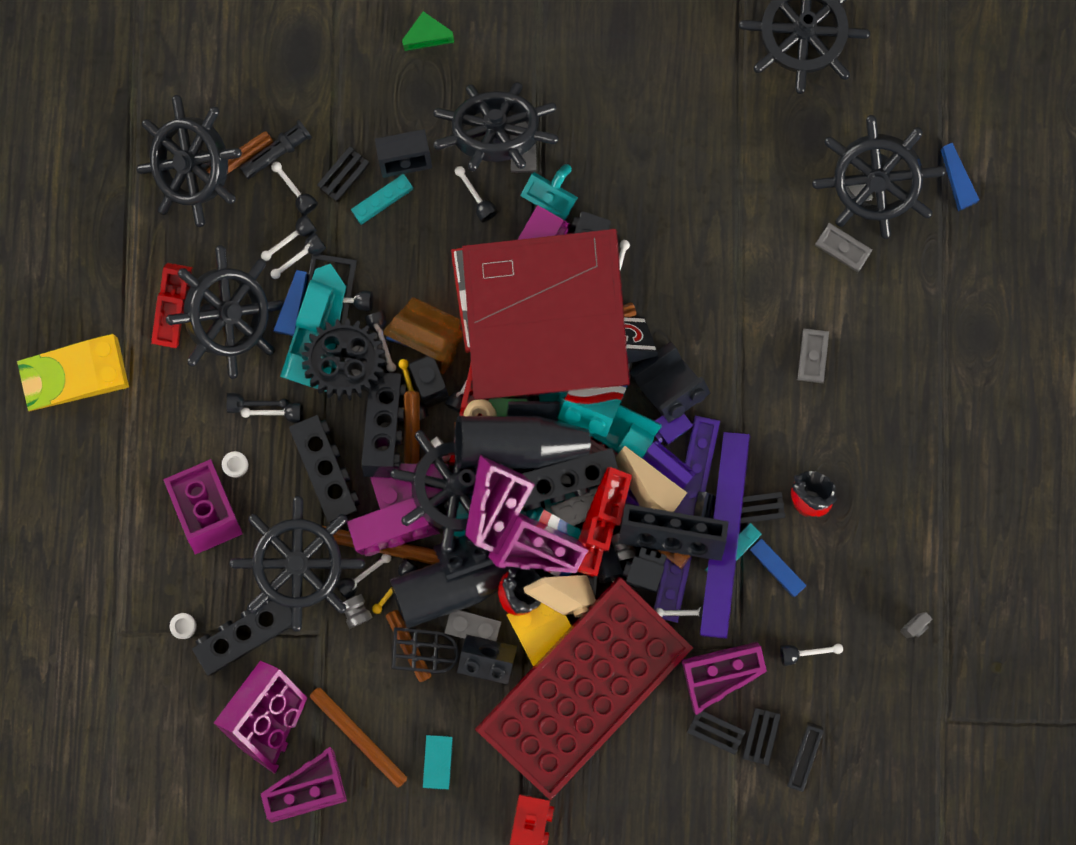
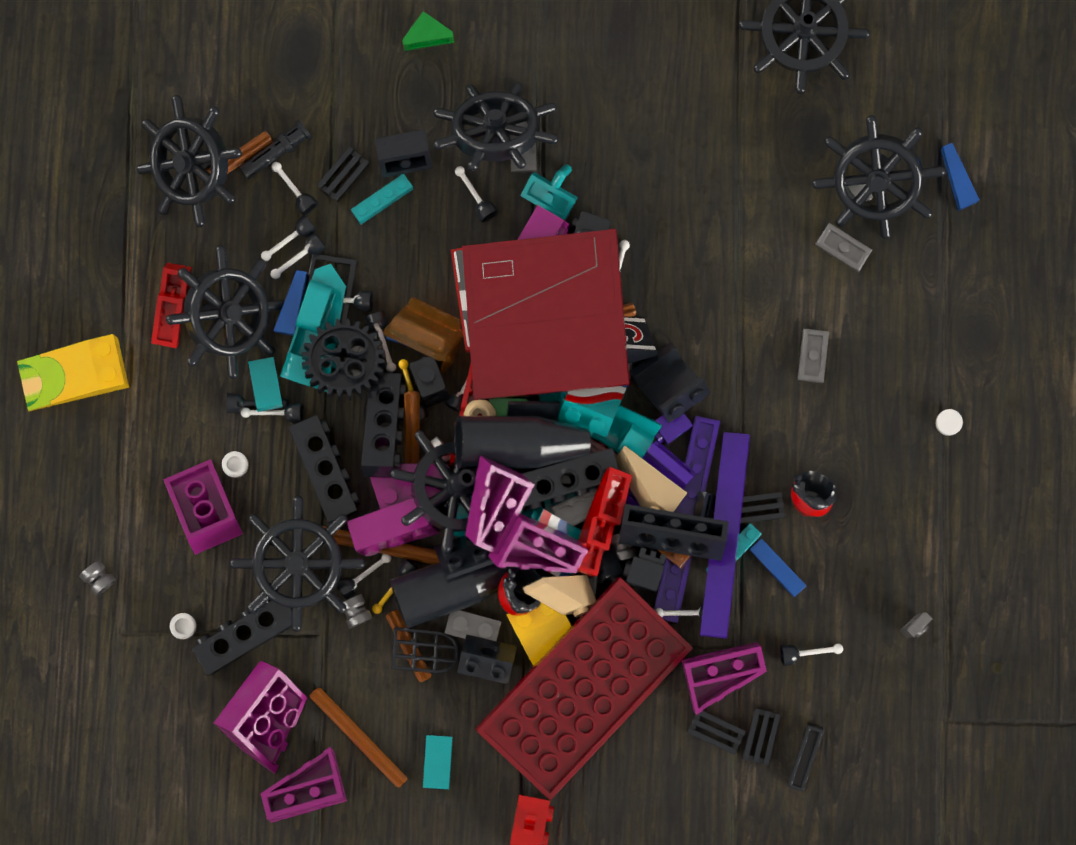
none -> flat silver wheel [80,560,116,596]
none -> teal tile [248,357,283,412]
none -> white tile [936,409,963,436]

